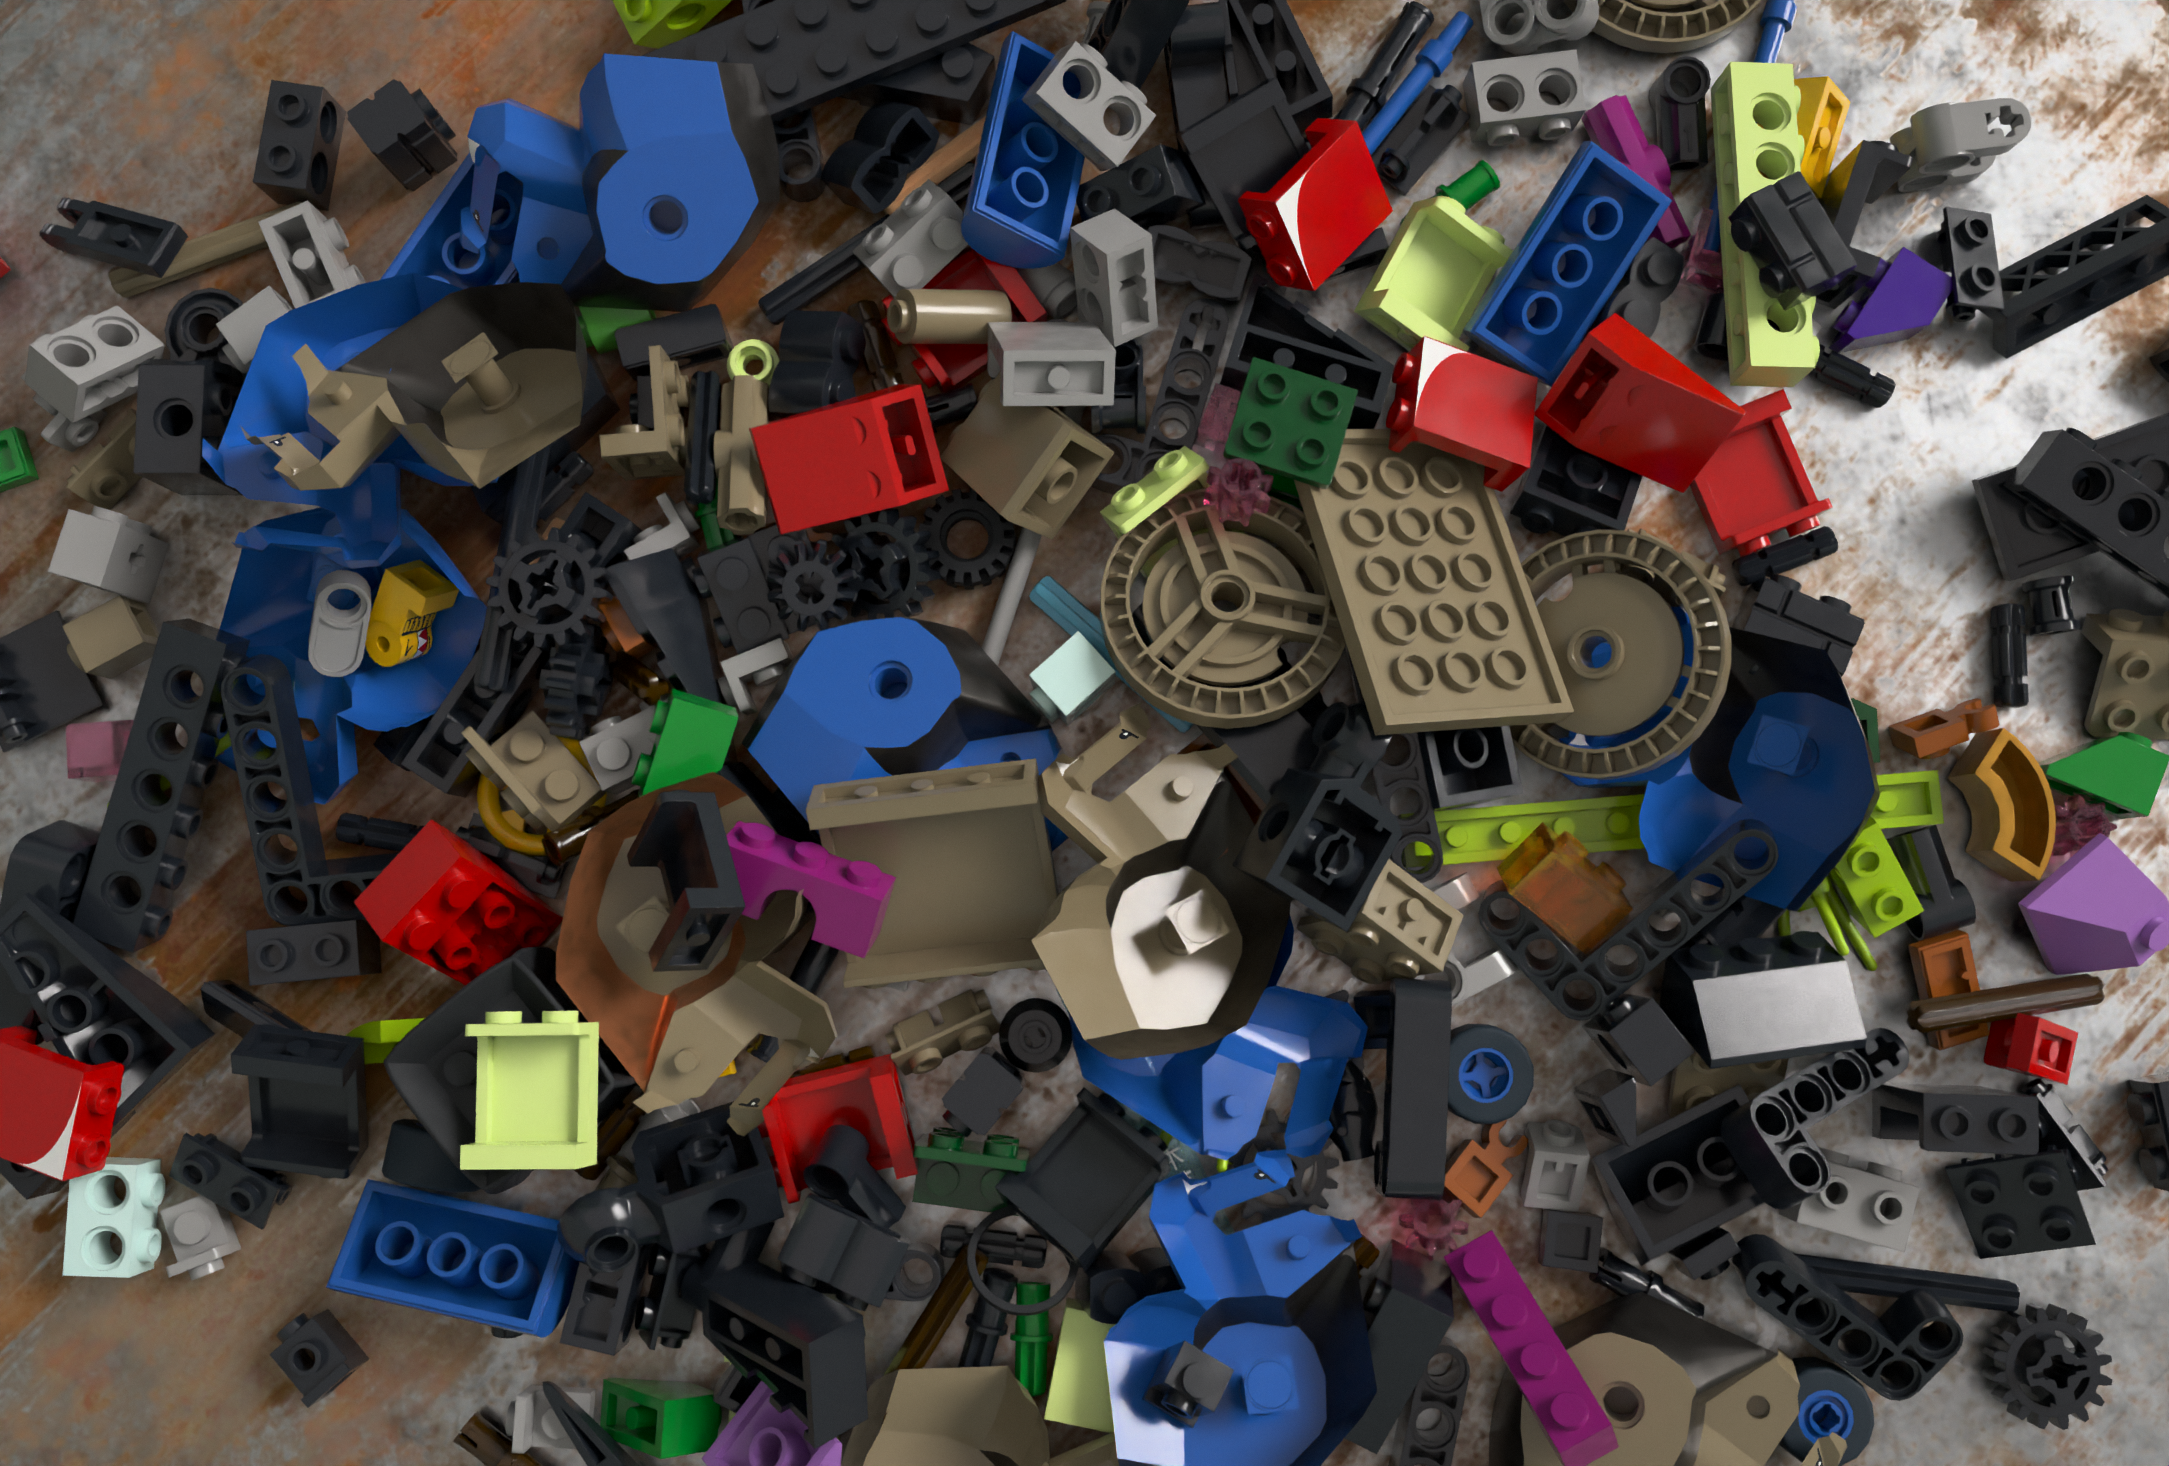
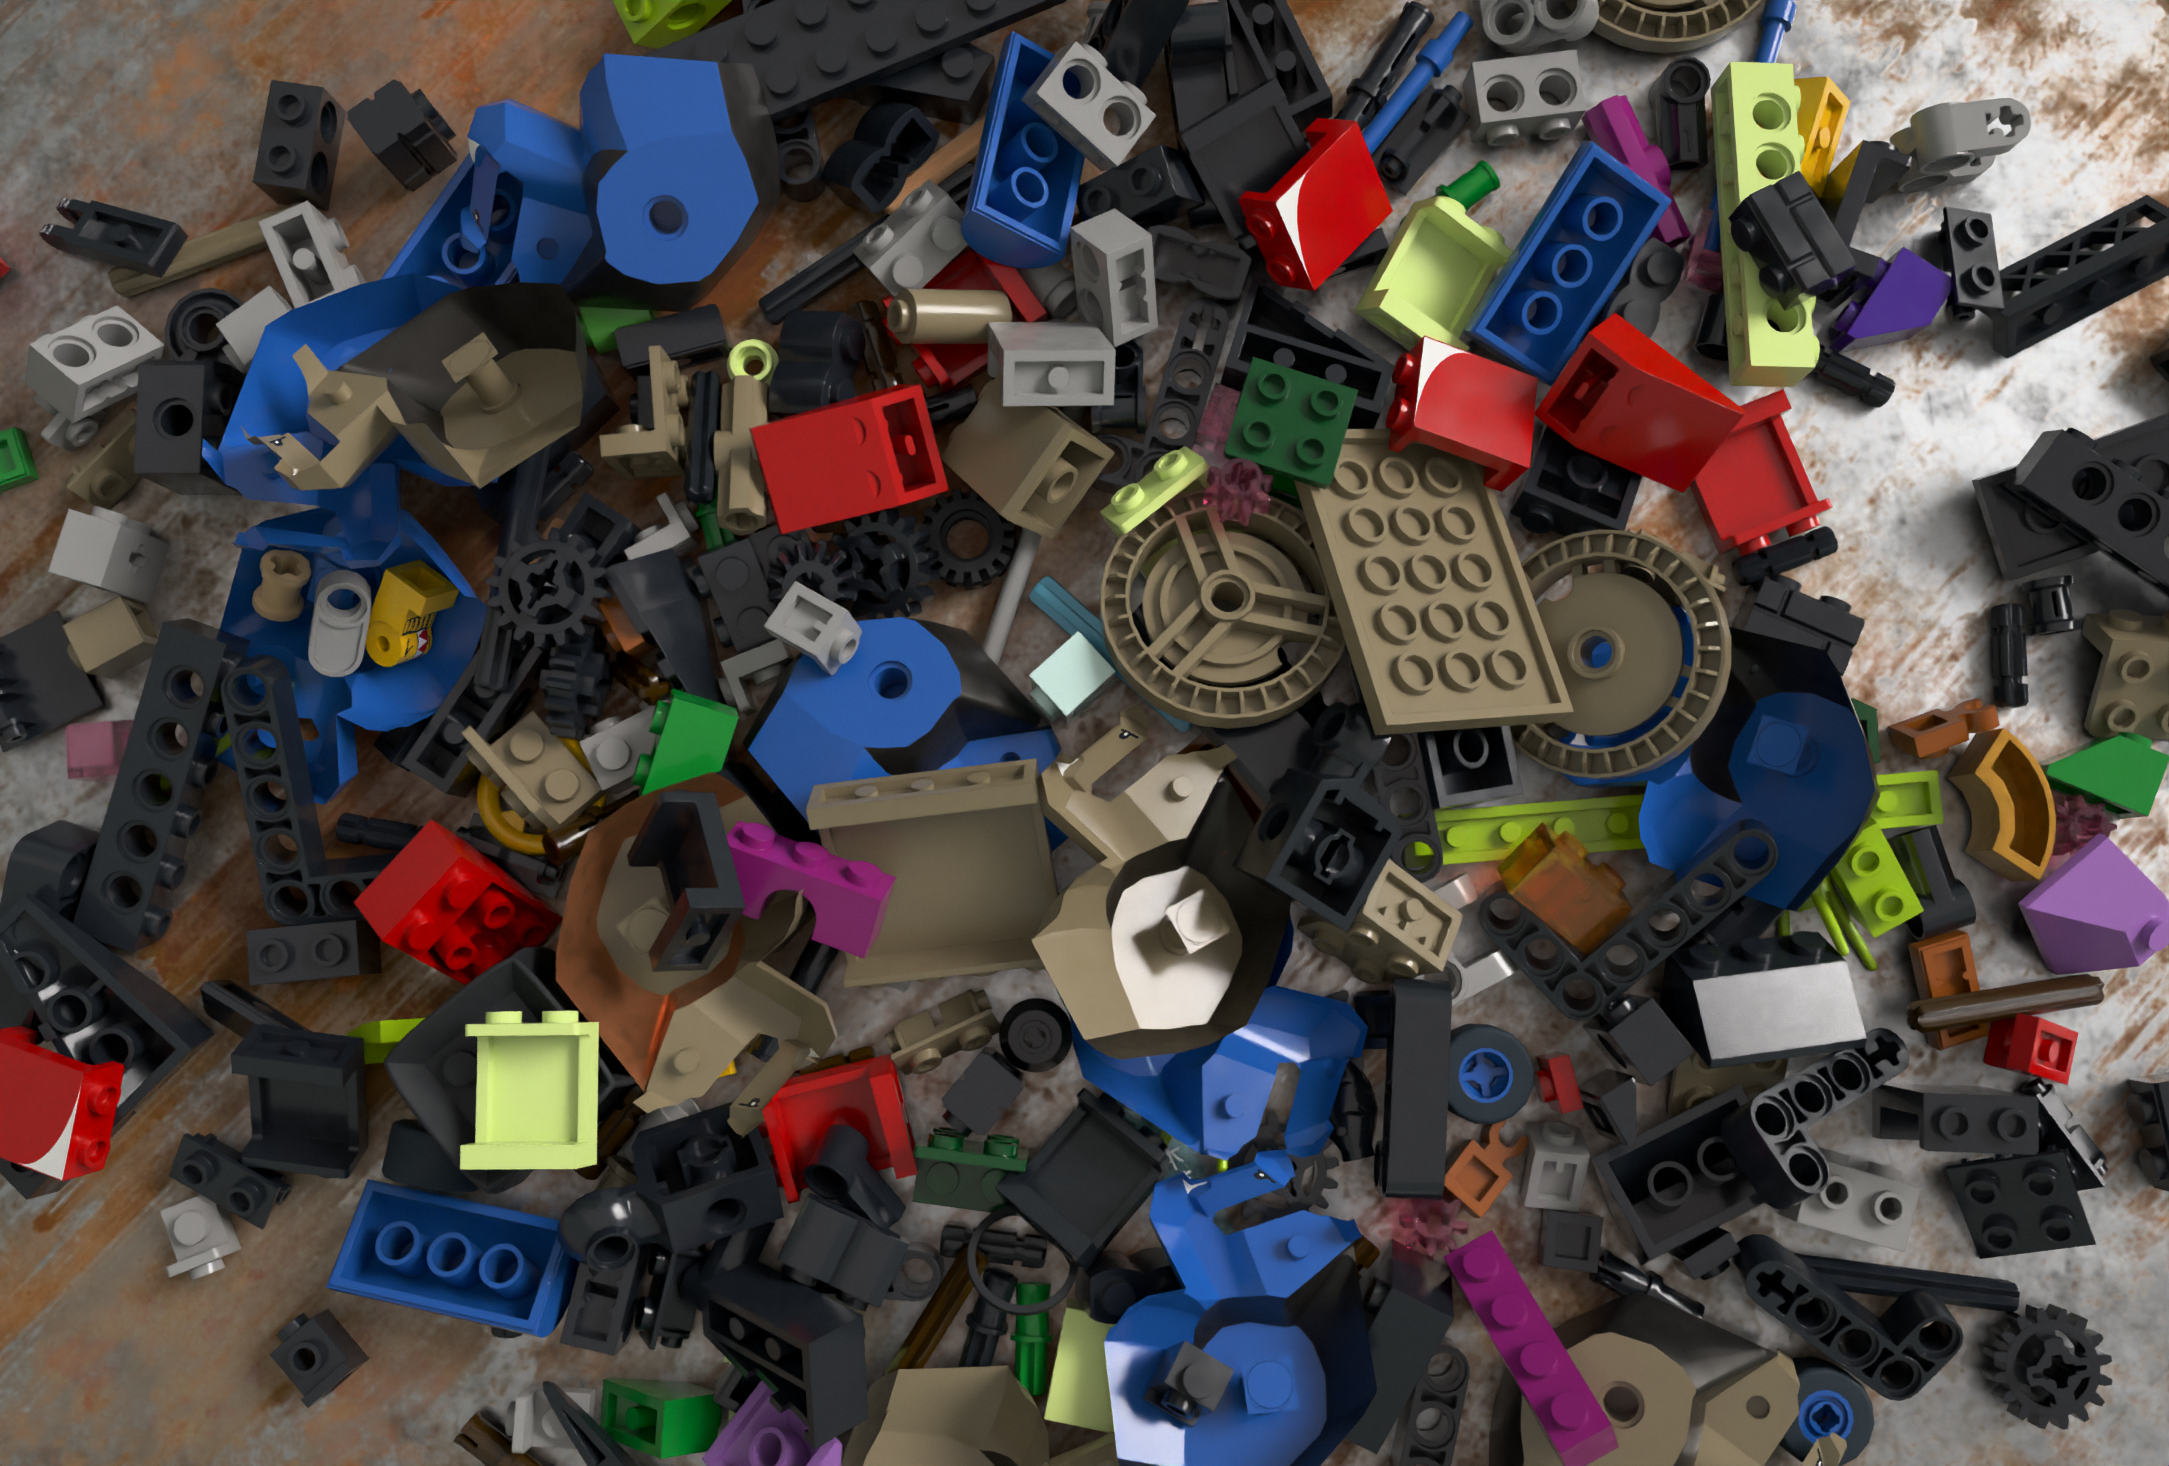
light aqua brick [63,1157,165,1278] -> none
none -> tan bush [252,549,312,622]
none -> light grey bracket [764,581,862,675]
none -> red plate [1534,1051,1584,1114]

